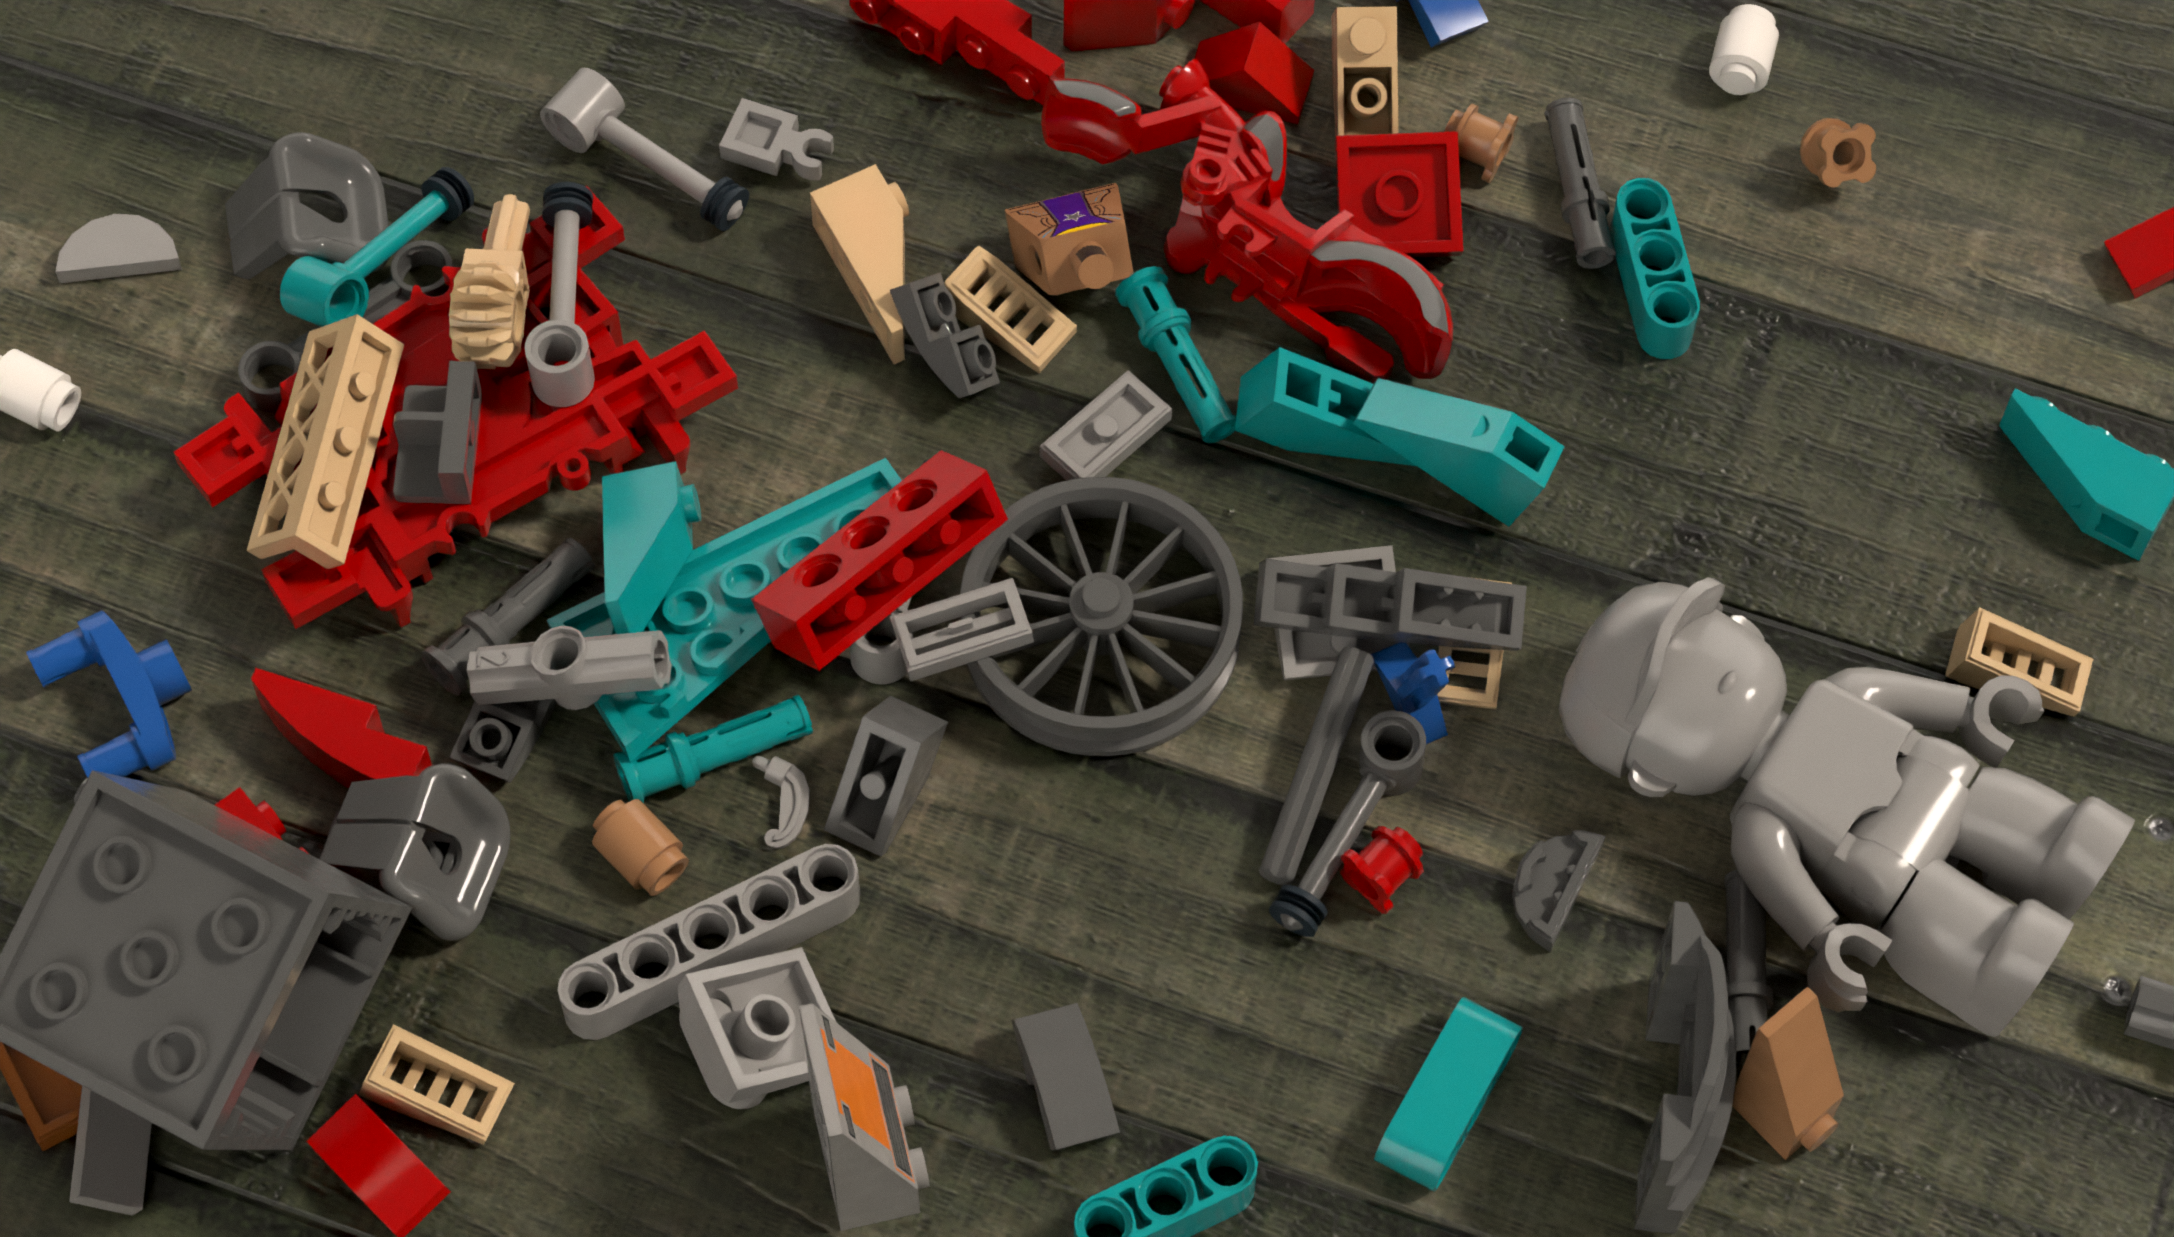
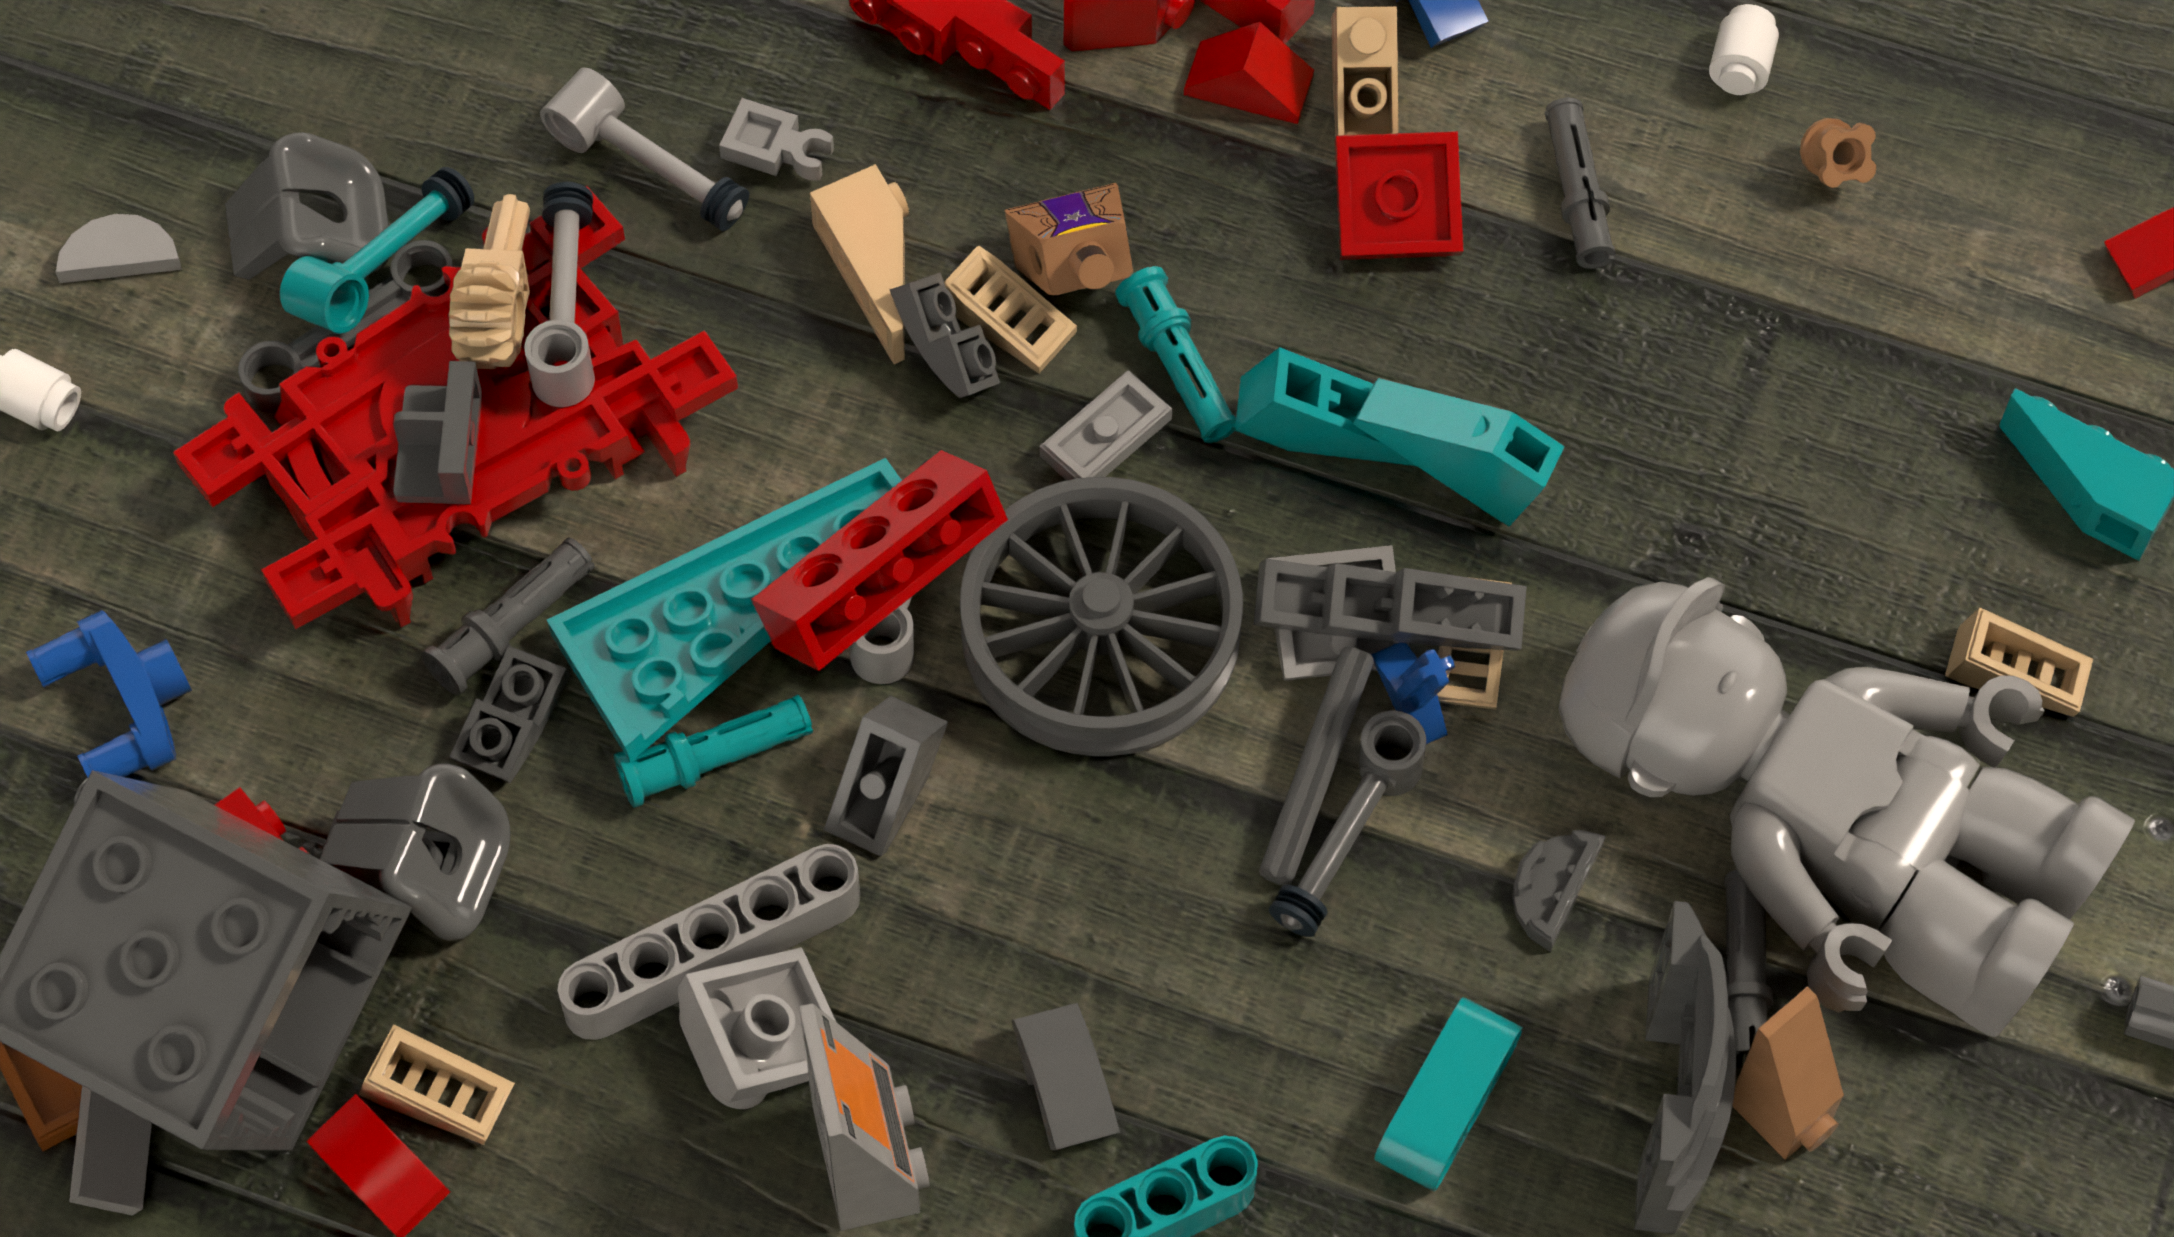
tan fence [246,314,404,569] -> none
red slope [251,668,432,788] -> none
light grey piece [466,626,672,710] -> none
medium nougat brick [592,799,689,896] -> none
teal slope [602,461,702,634] -> none
light grey piece [752,756,810,850] -> none
light grey tile [890,578,1034,682] -> none
red piece [1041,58,1453,384] -> none
red brick [1340,826,1424,914] -> none
medium nougat brick [1444,104,1519,183] -> none
teal beam [1610,178,1700,359] -> none

